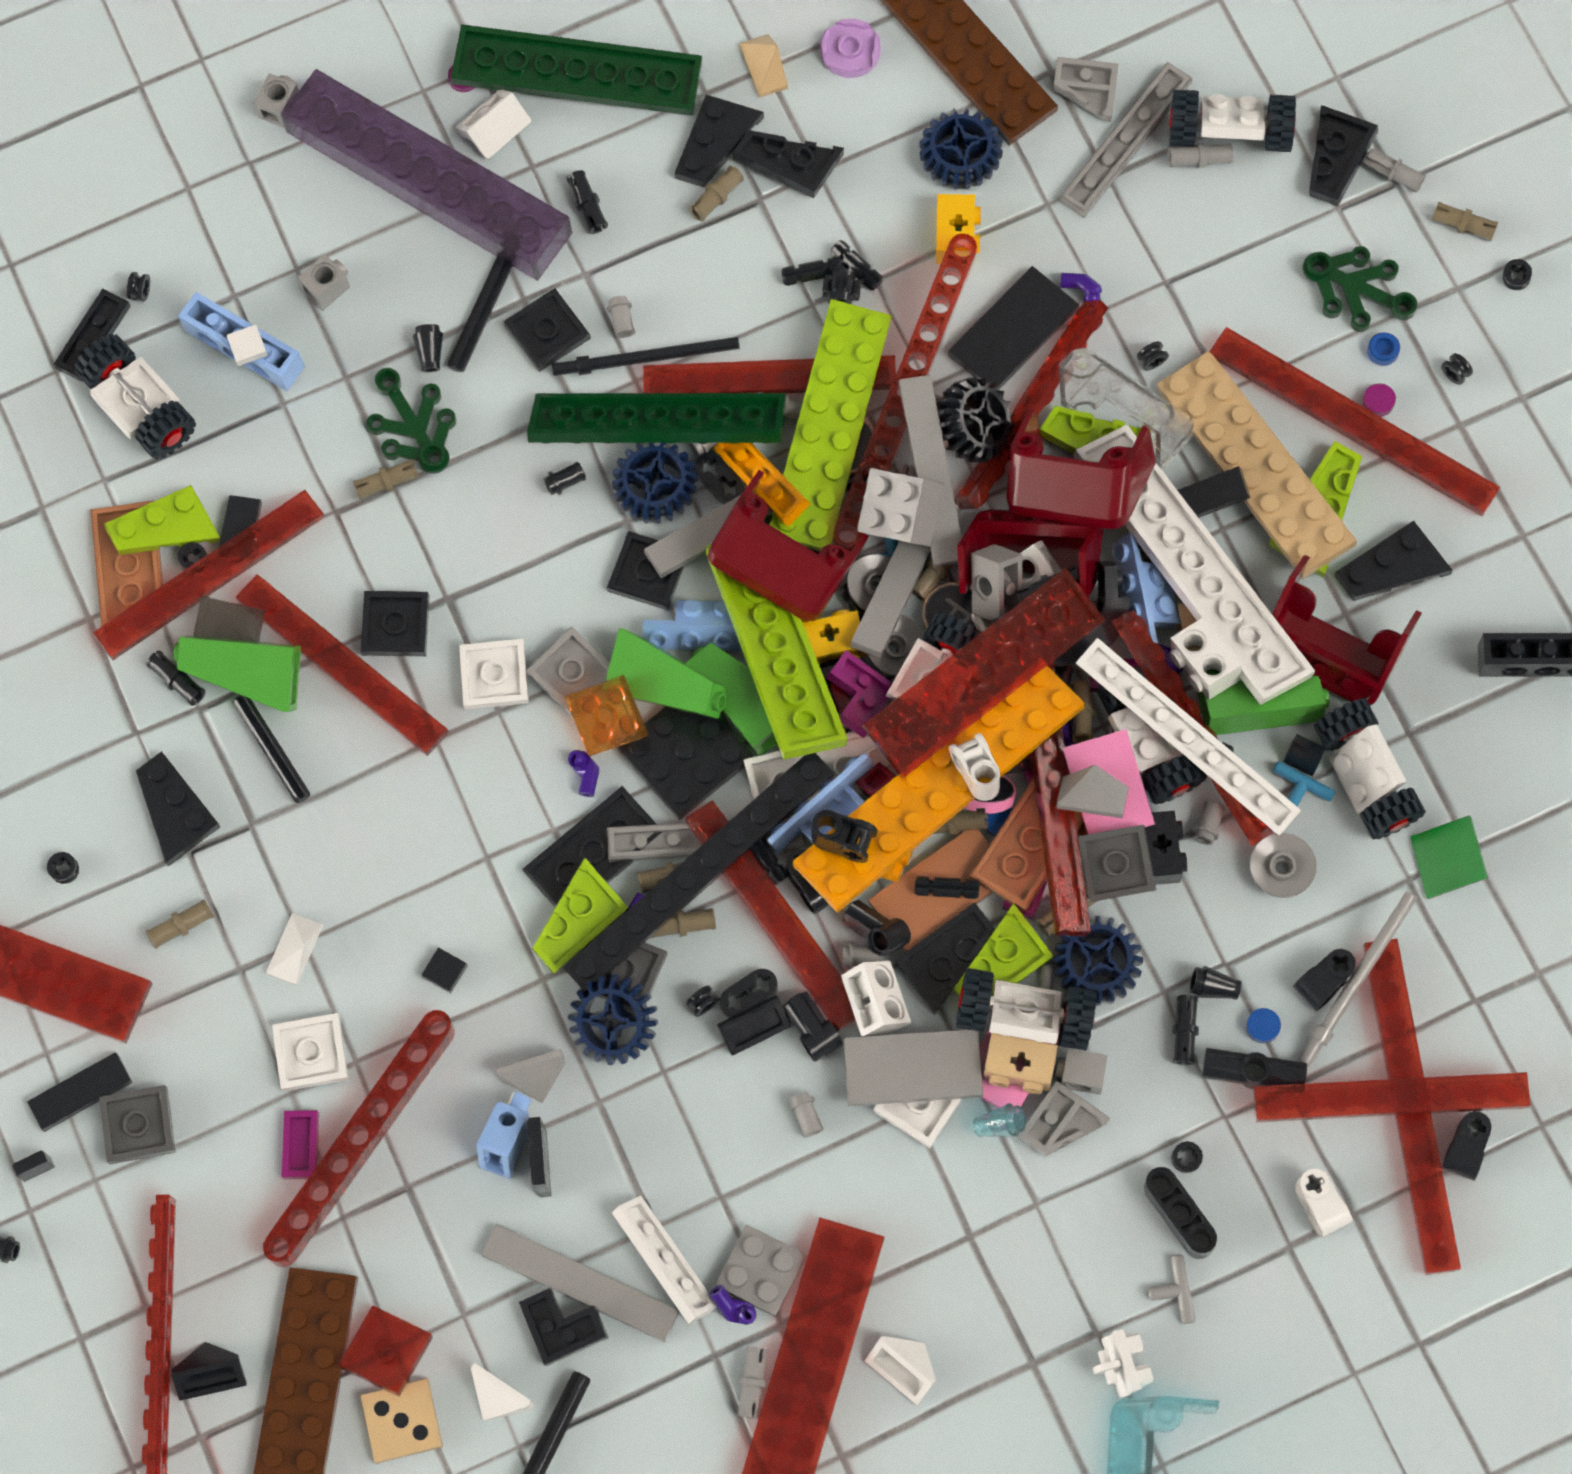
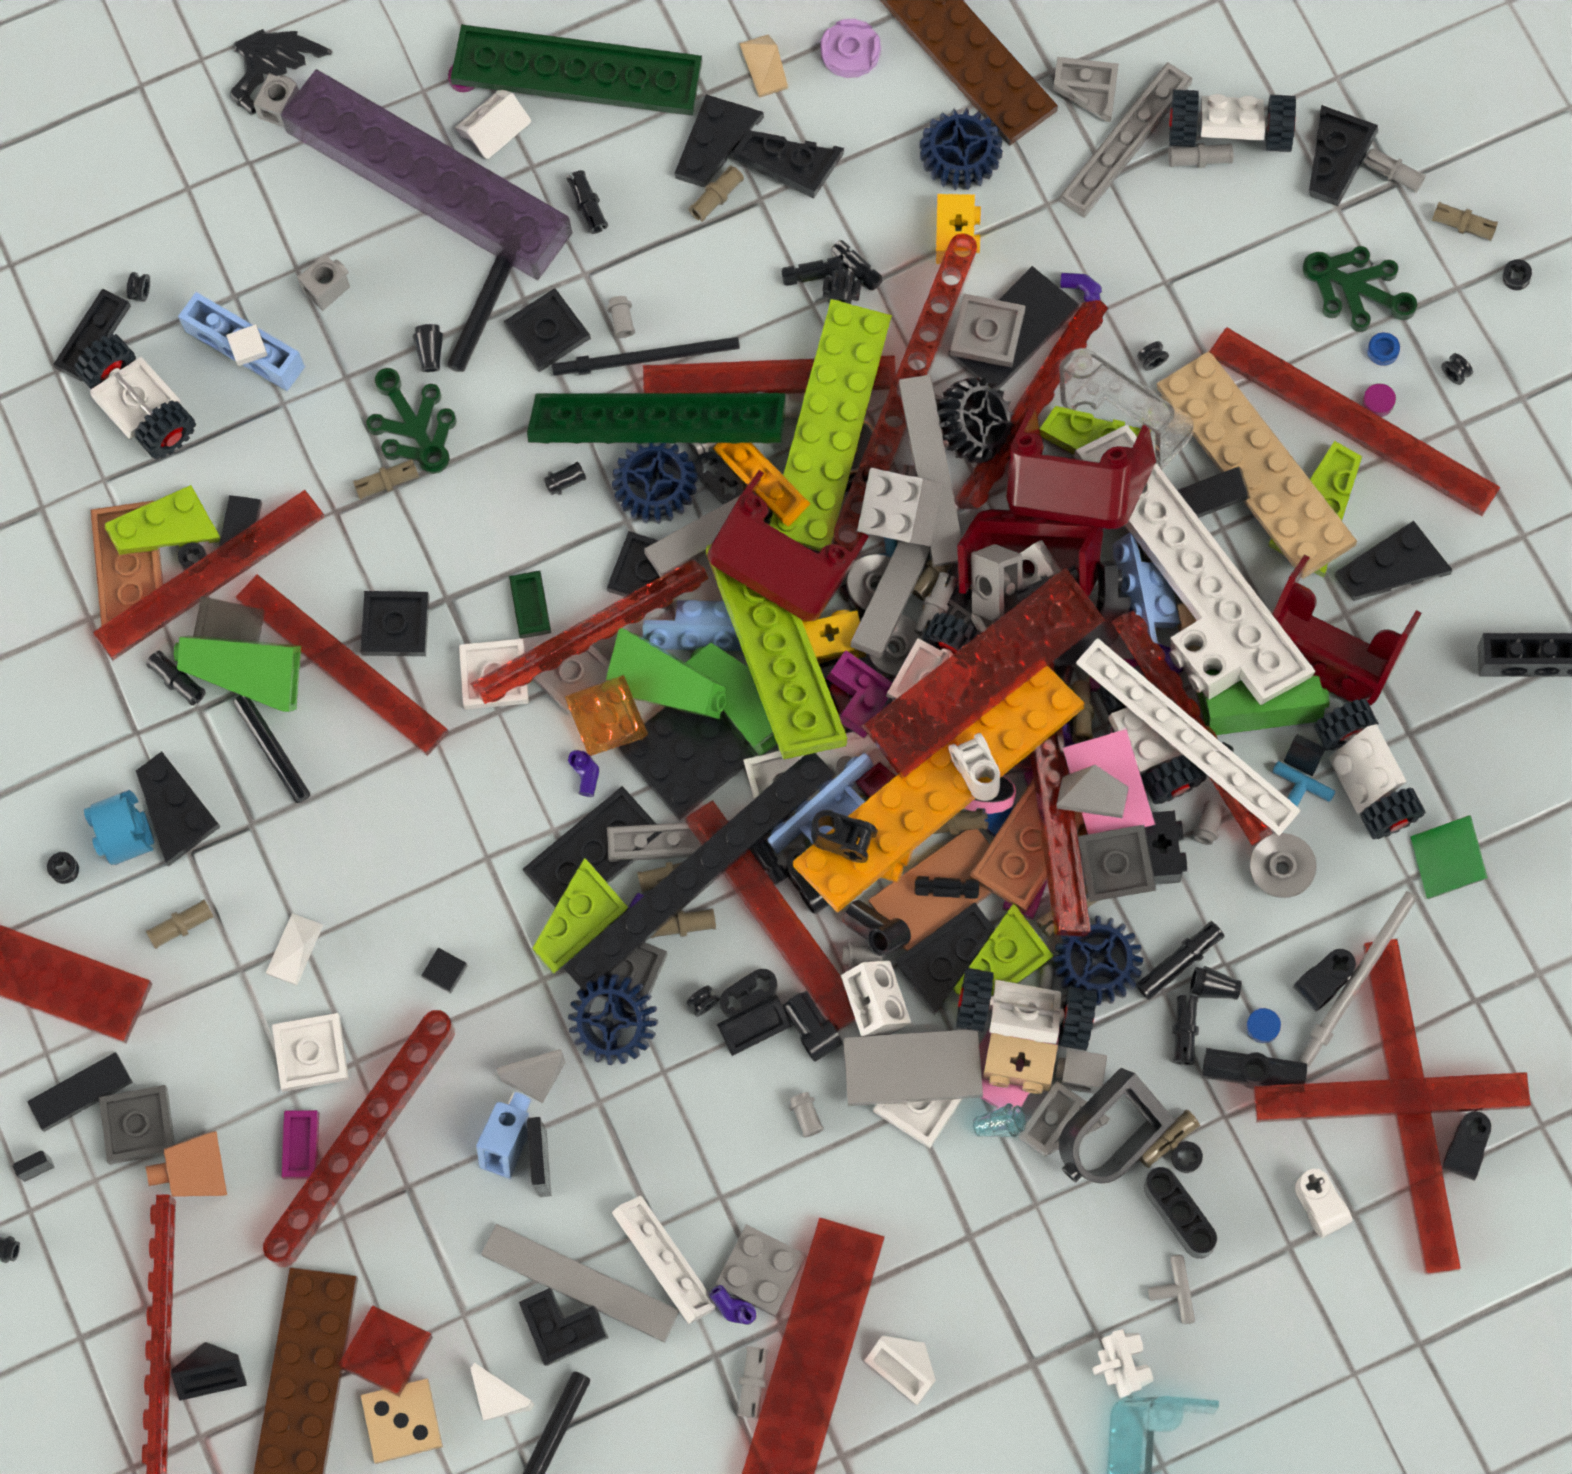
none -> dark azure brick [84,790,154,865]
none -> nougat torso [146,1130,227,1197]
none -> black animal [230,29,332,115]
none -> clear red plate [470,559,709,704]
none -> dark green tile [509,570,552,639]
none -> light grey pin [913,572,959,635]
none -> light grey plate [950,293,1026,368]
none -> black window [1059,1068,1176,1184]
none -> black pin [1136,921,1225,1000]
none -> dark tan pin [1139,1109,1200,1168]

